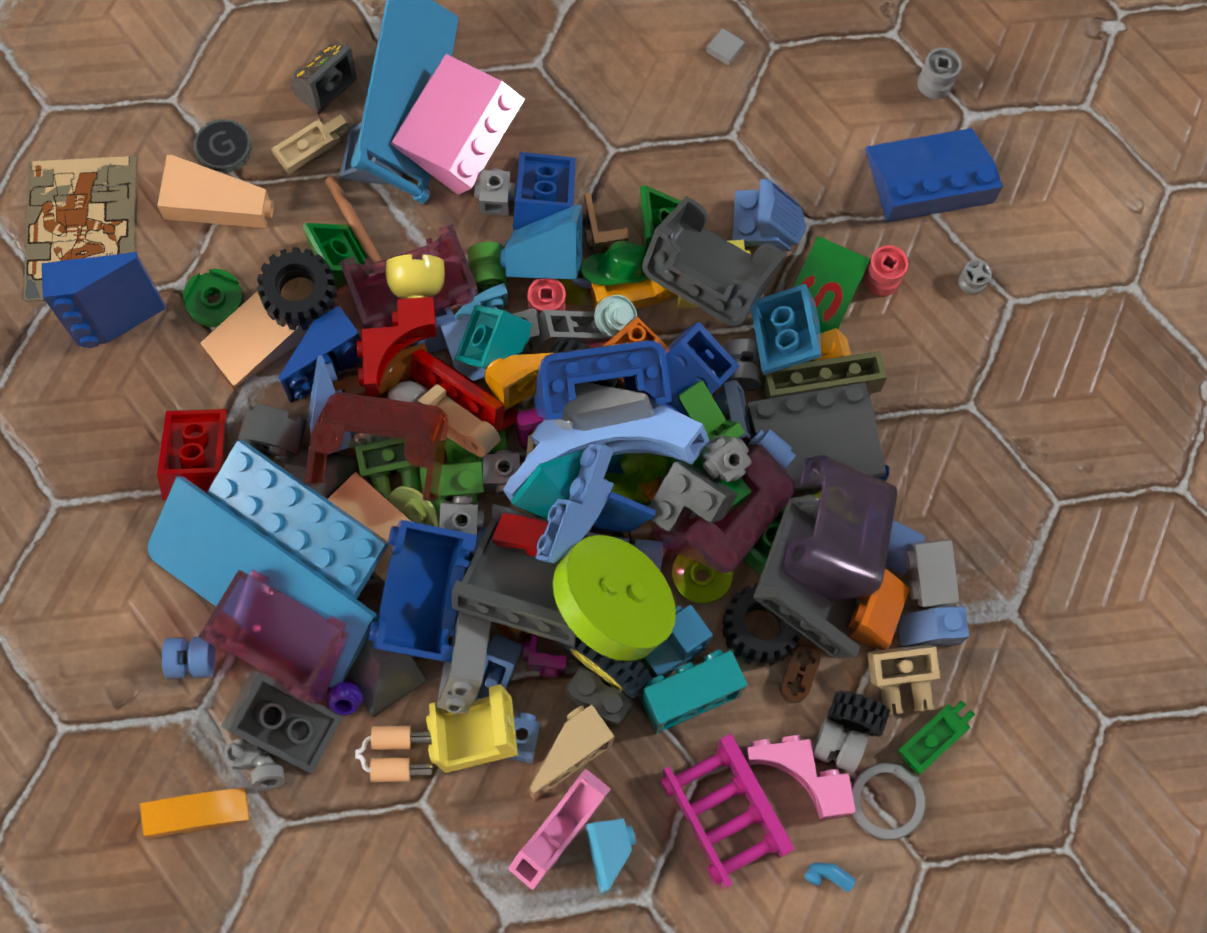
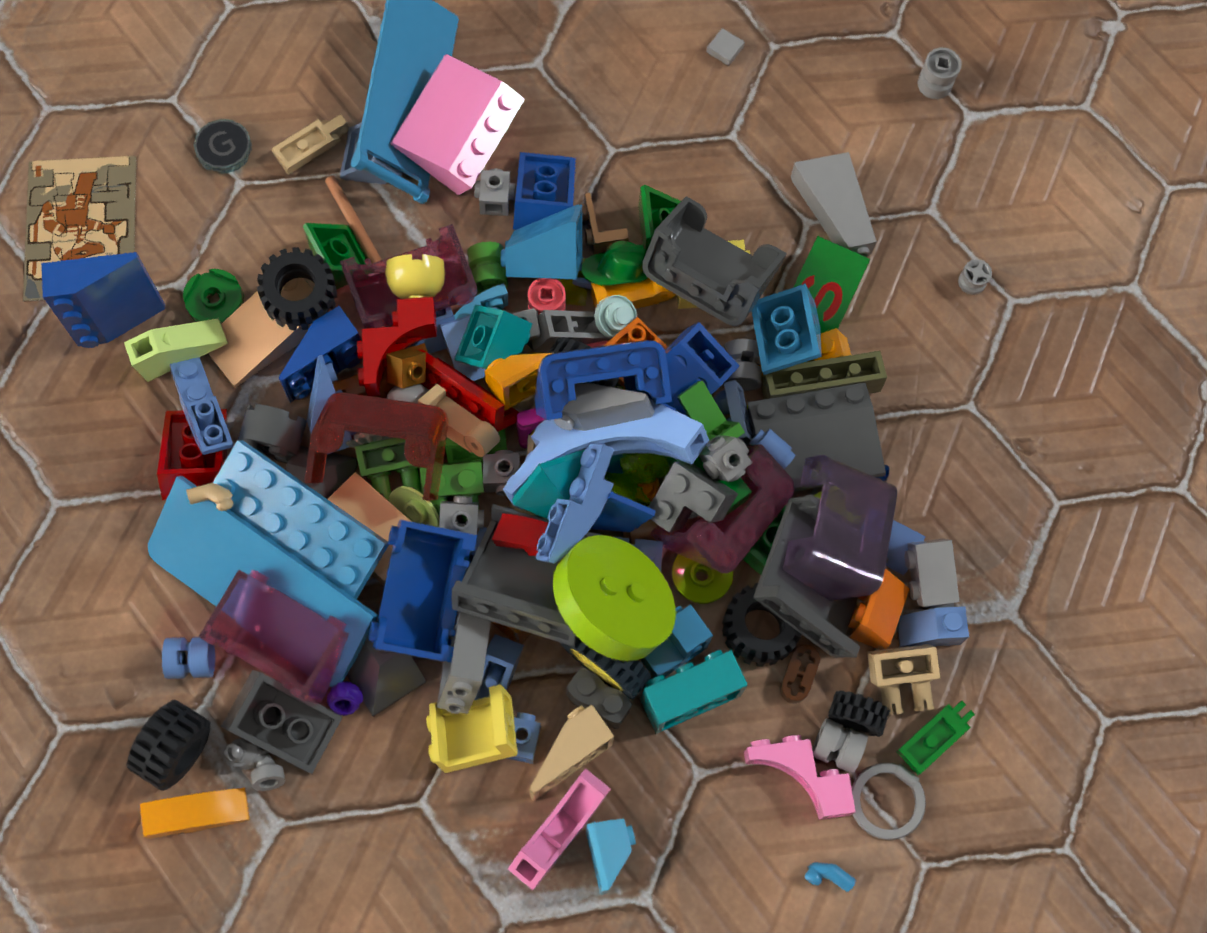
light nougat slope [157,155,274,228] -> none
dark grey slope [290,44,357,114] -> none
light nougat piece [355,726,433,782] -> none
magenta bracket [522,634,567,678] -> none
dark pink fence [660,733,795,889] -> none
medium blue piece [732,179,807,251] -> none
coral wheel [863,245,909,296] -> none
blue slope [865,128,1003,222] -> none
none -> yellowish green slope [124,319,228,382]
none -> black tyre [127,700,211,791]
none -> medium blue slope [170,357,233,455]
none -> tan arm [186,483,234,511]
none -> pearl gold plate [386,348,426,388]
none -> light grey slope [790,152,877,257]

